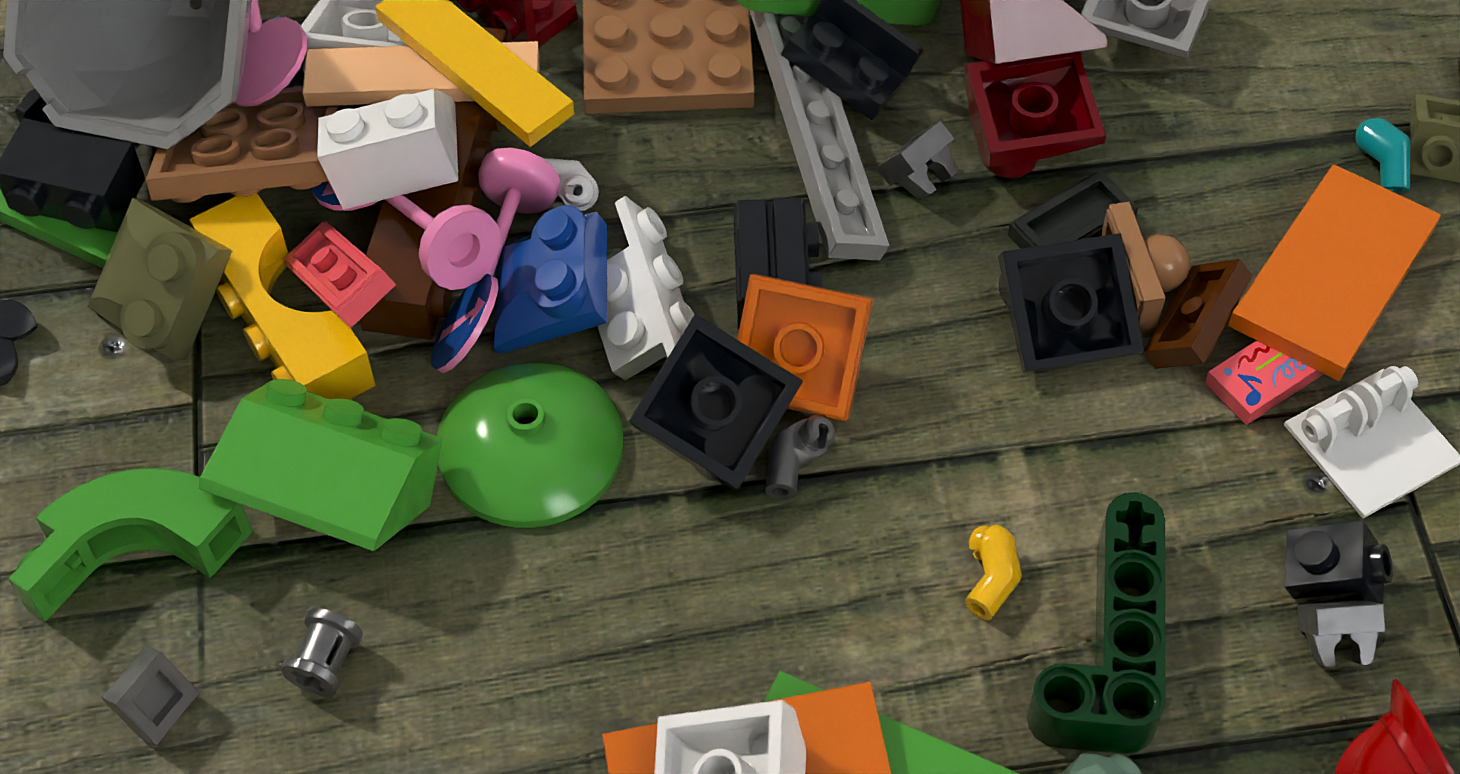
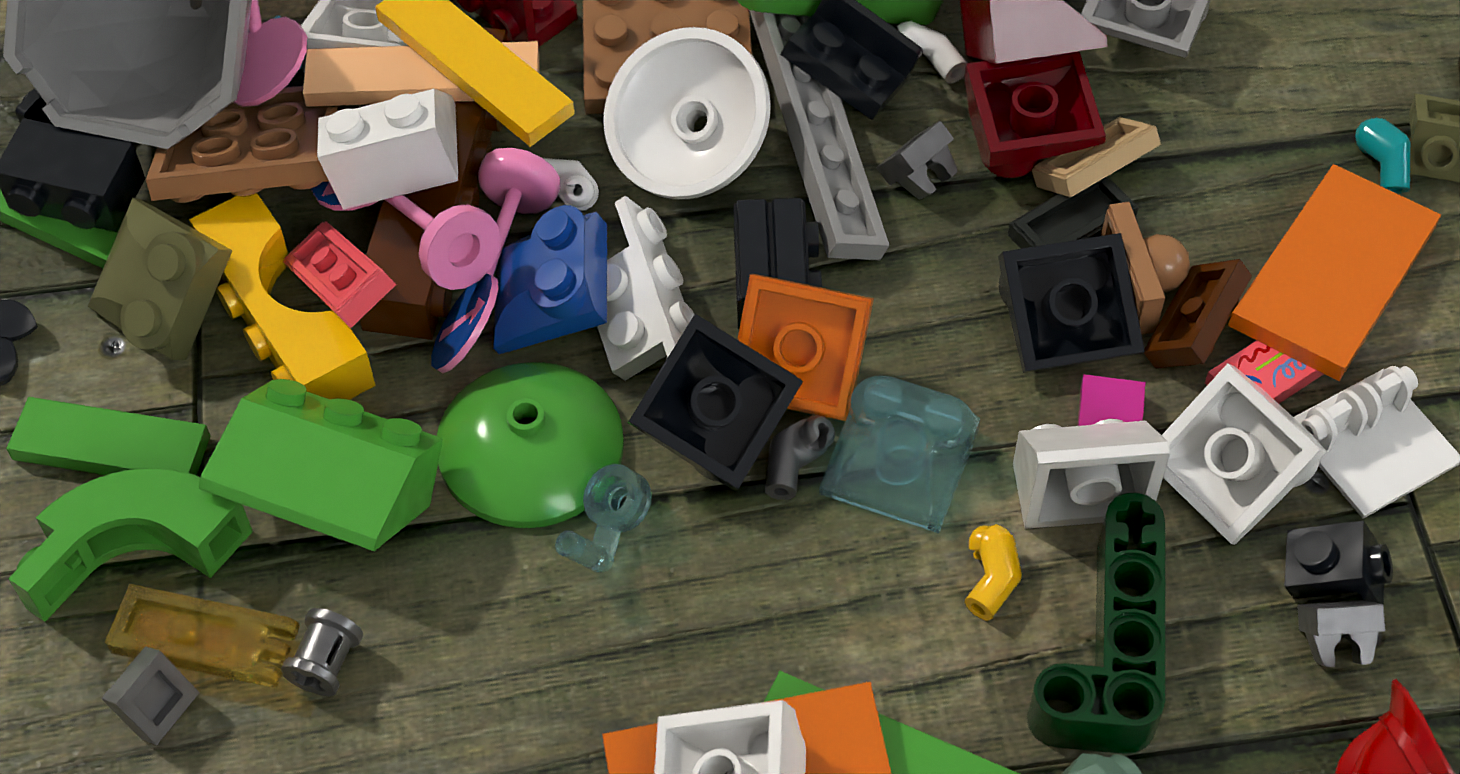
none -> bright green tile [6,397,211,475]
none -> clear yellow hinge [105,584,300,687]
none -> clear light blue plate [555,464,652,573]
none -> white dish [604,27,770,199]
none -> clear light blue slope [819,375,980,533]
none -> white arm [897,21,968,83]
none -> white slope [1013,419,1171,529]
none -> tan tile [1031,117,1161,197]
none -> dark pink tile [1077,374,1146,426]
none -> white slope [1162,363,1327,545]

